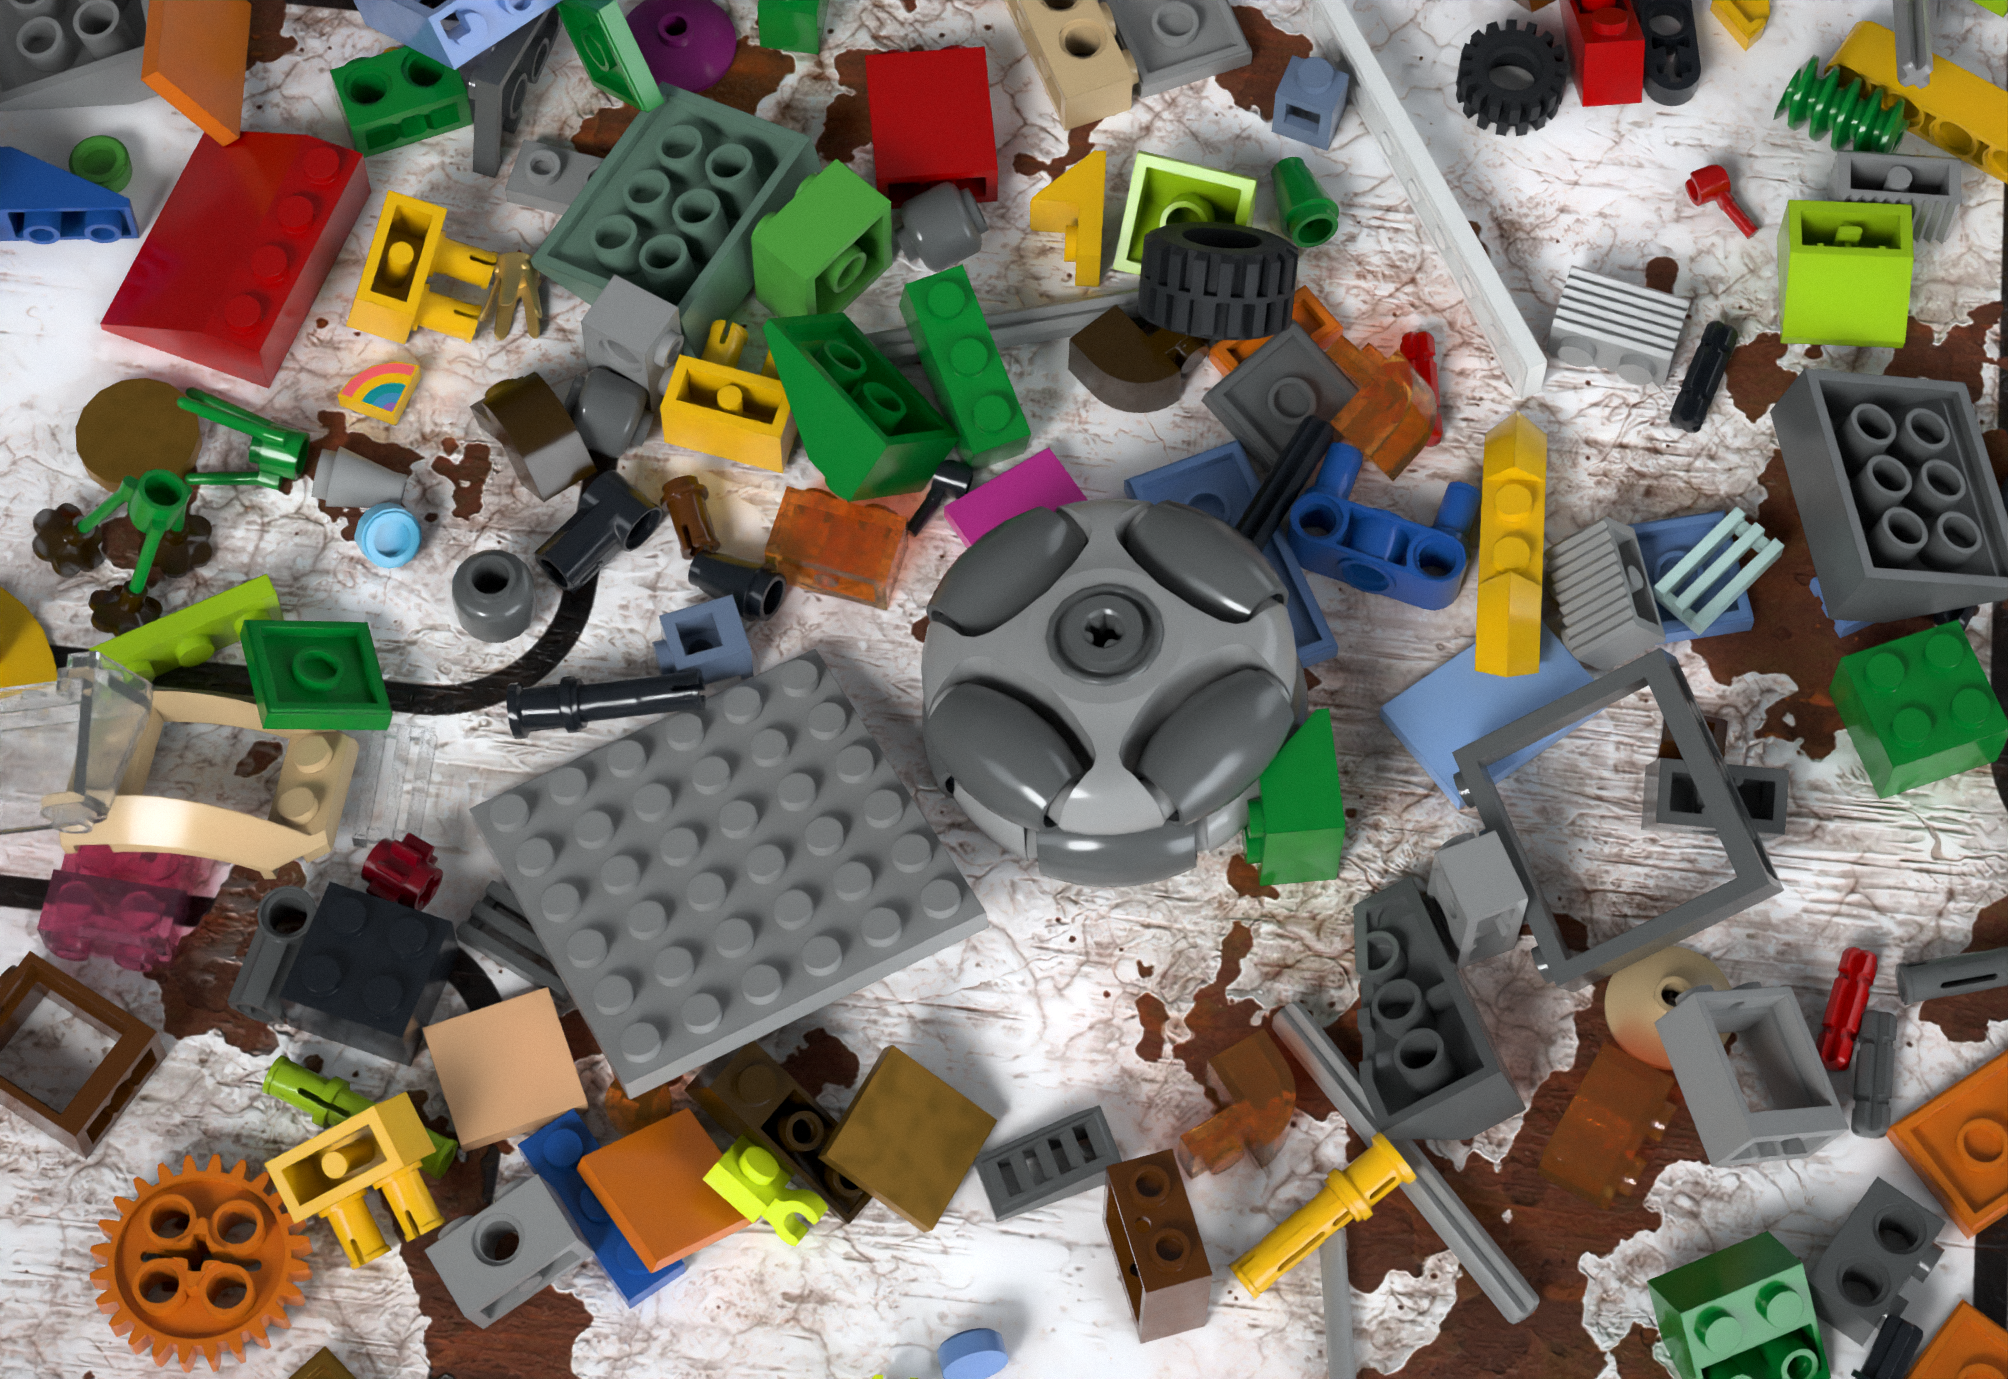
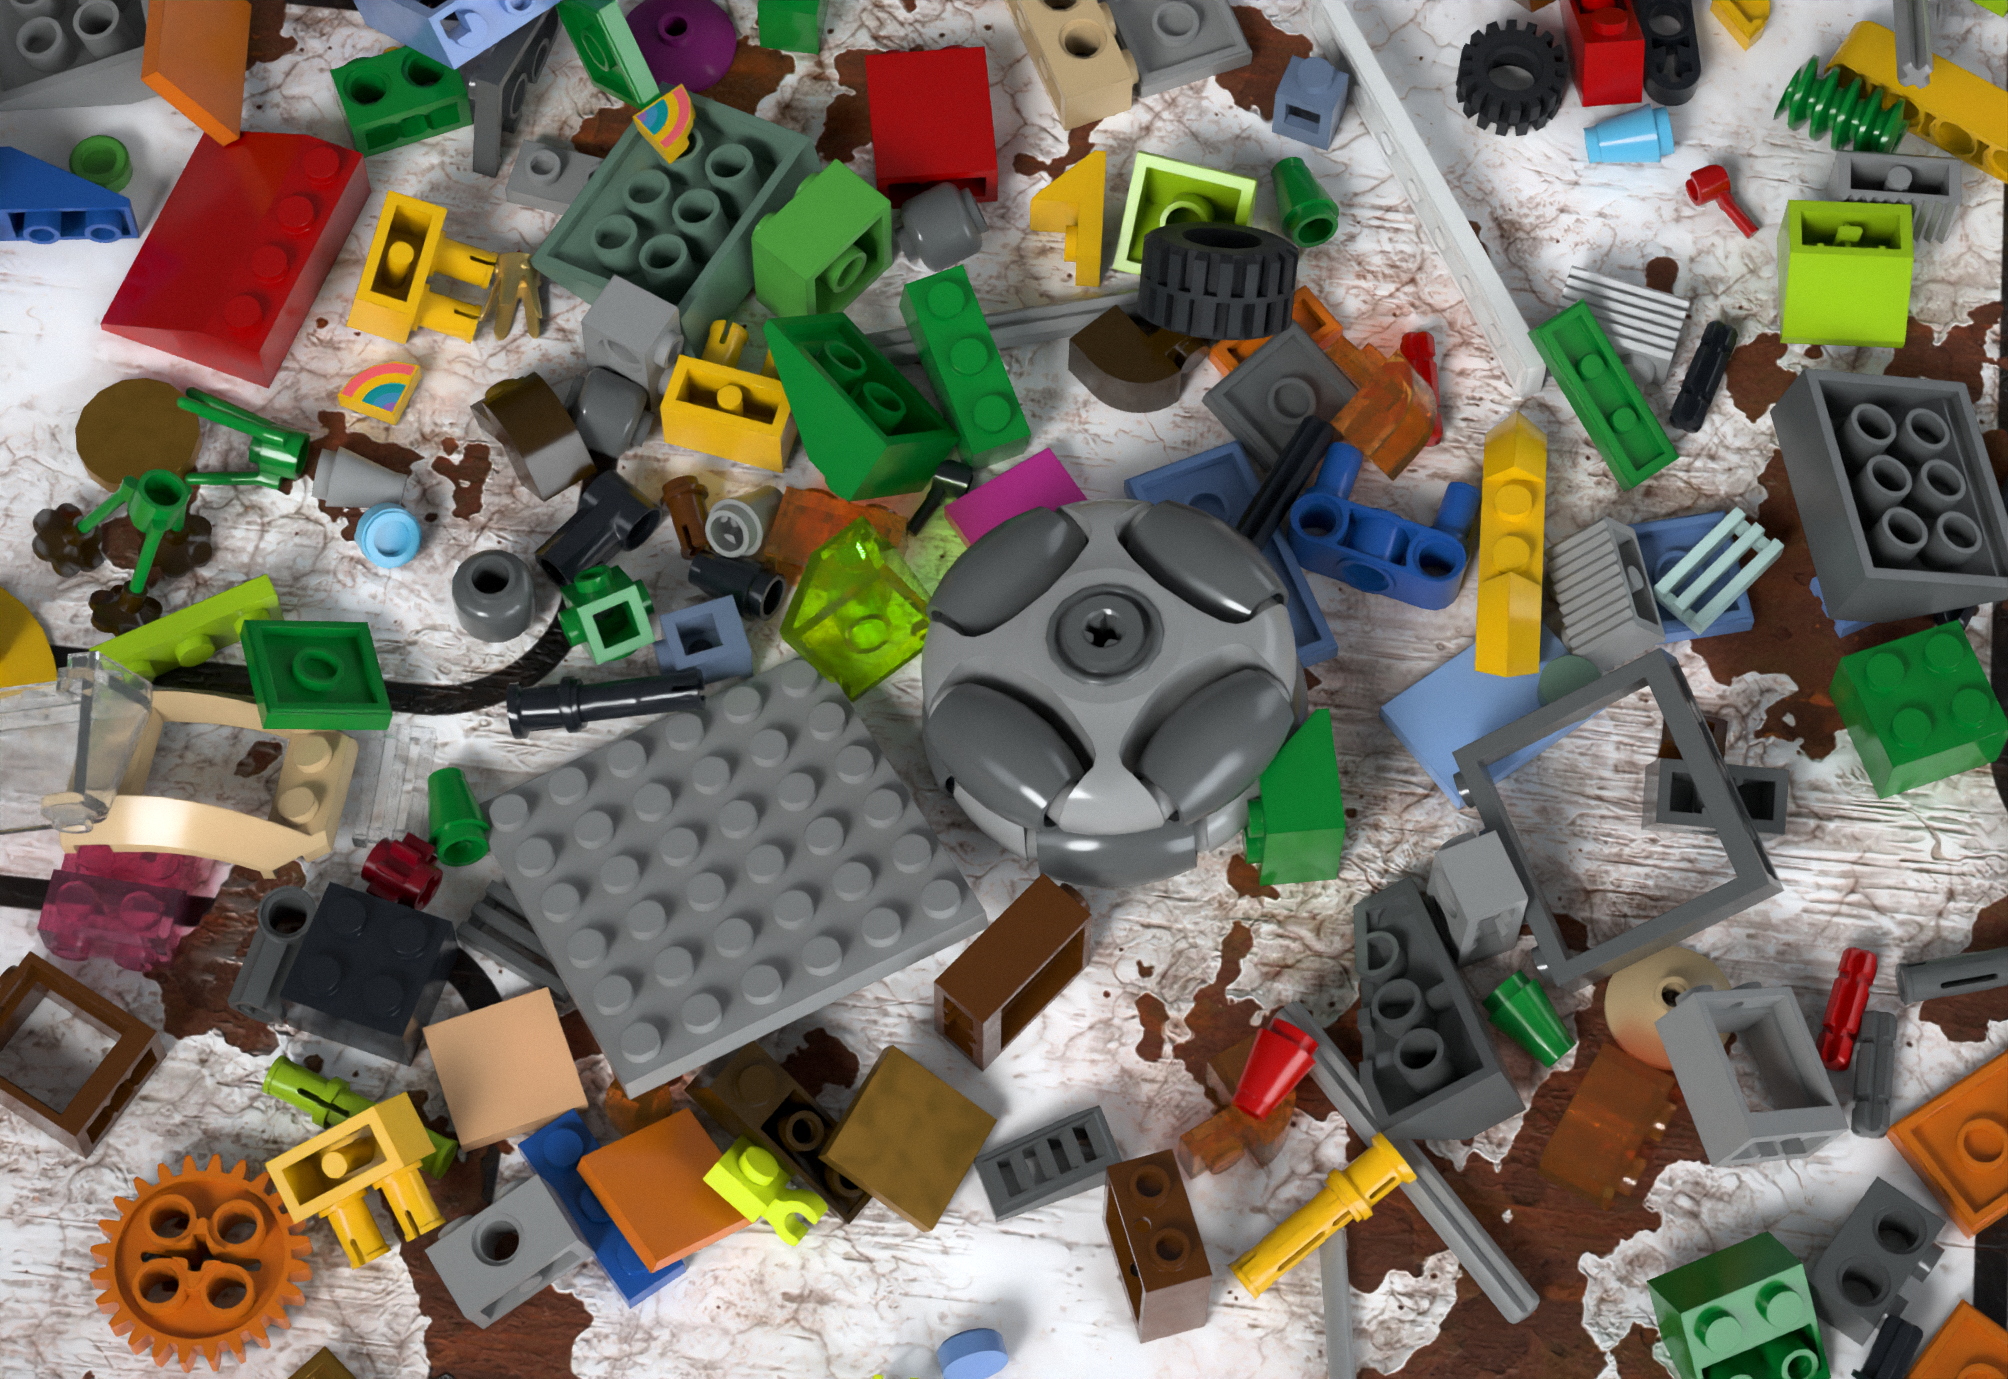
none -> green cone [427,767,491,867]
none -> green brick [558,565,656,665]
none -> tile [632,83,696,165]
none -> light grey cone [705,485,787,558]
none -> clear neon green slope [779,515,931,703]
none -> reddish brown window [934,873,1092,1072]
none -> red cone [1230,1018,1319,1122]
none -> green cone [1481,969,1577,1069]
none -> green tile [1527,298,1680,492]
none -> sand green tile [1537,655,1602,722]
none -> medium azure cone [1583,103,1675,164]

